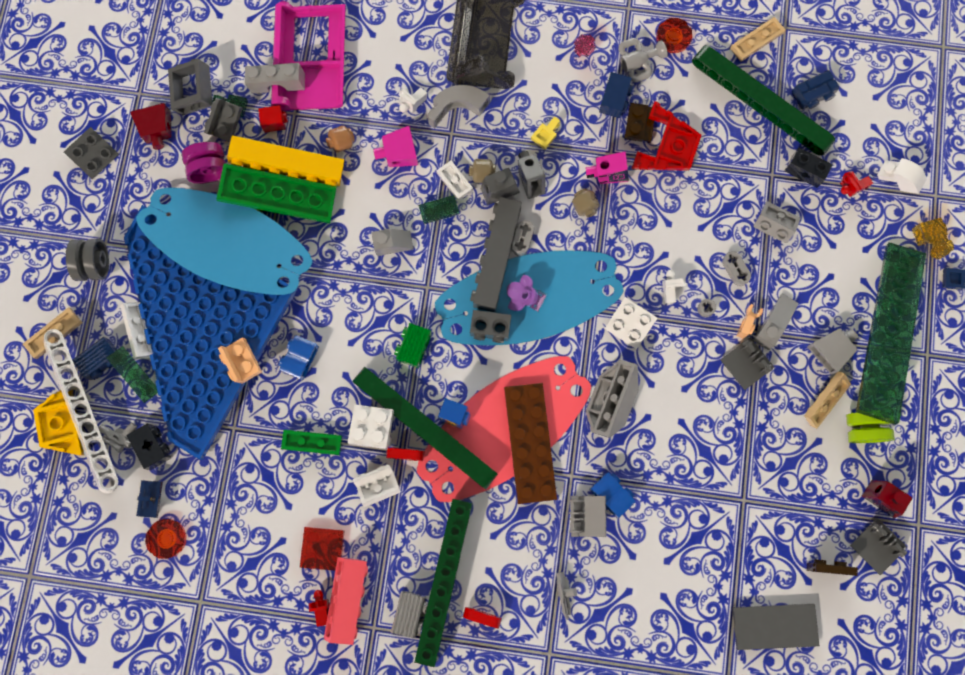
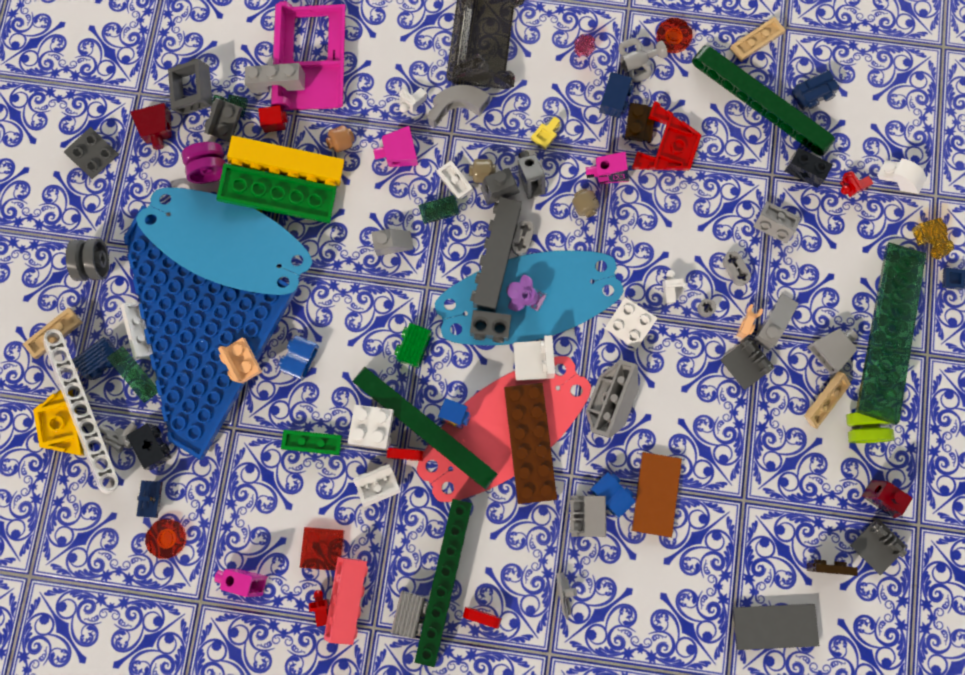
none -> dark pink torso [214,569,268,597]
none -> white bracket [513,335,555,381]
none -> dark orange tile [631,452,682,538]

